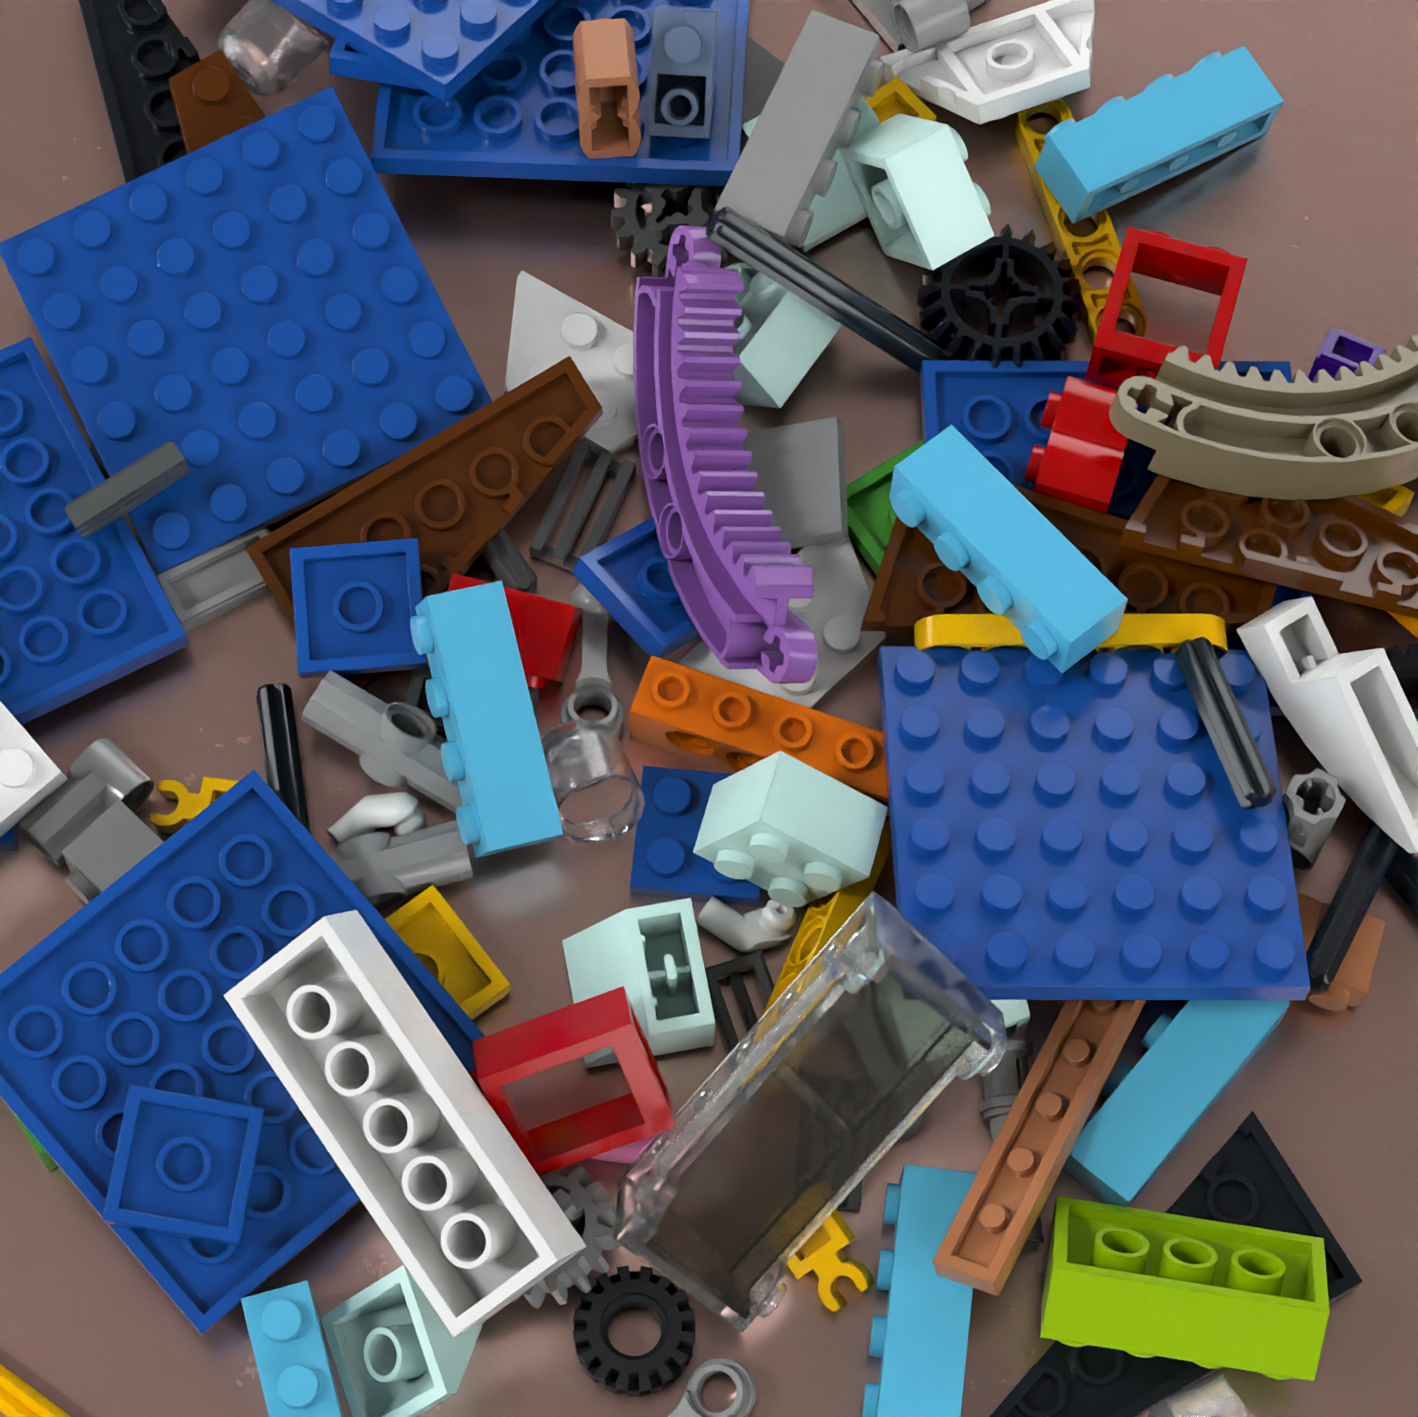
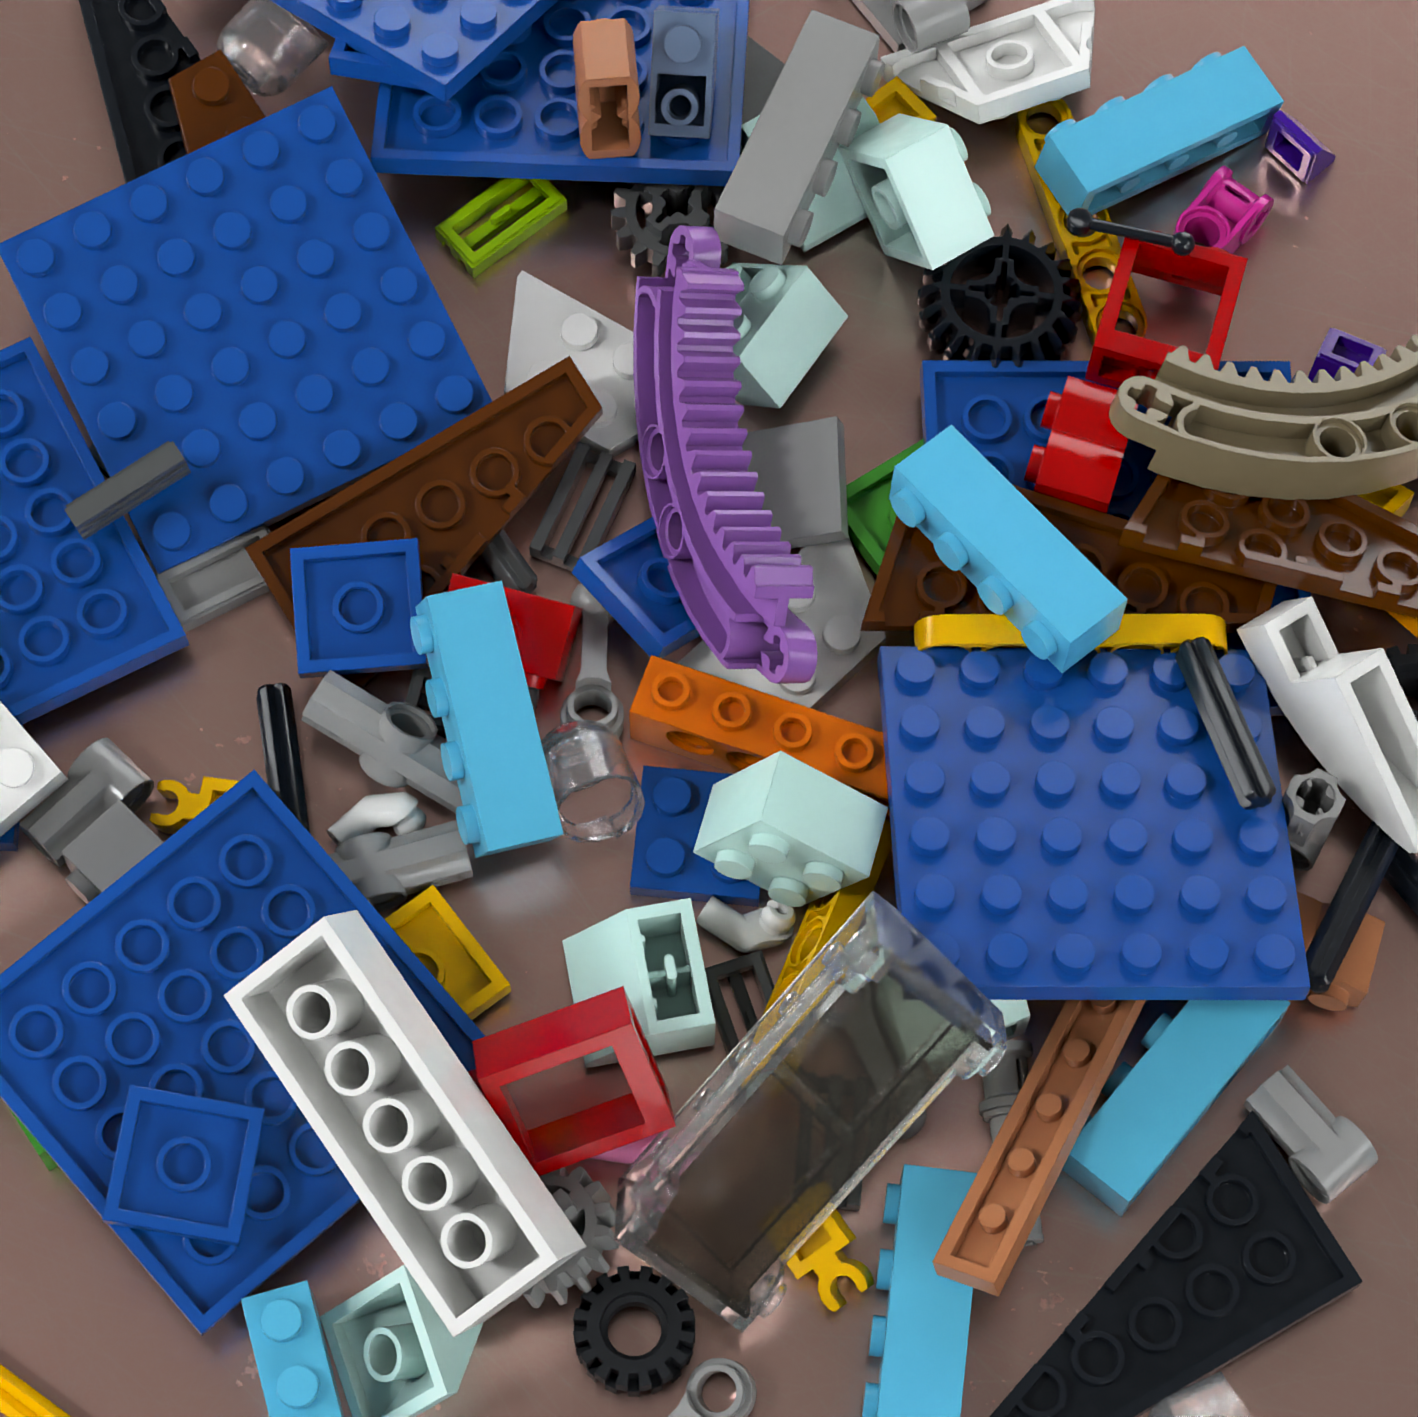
black axle [706,207,963,374] -> none
lime slope [1040,1196,1330,1381] -> none
none -> lime tile [435,178,567,278]
none -> black hinge [1067,208,1195,256]
none -> dark pink piece [1173,165,1274,254]
none -> light grey piece [1243,1065,1378,1204]
none -> dark purple slope [1265,110,1336,184]

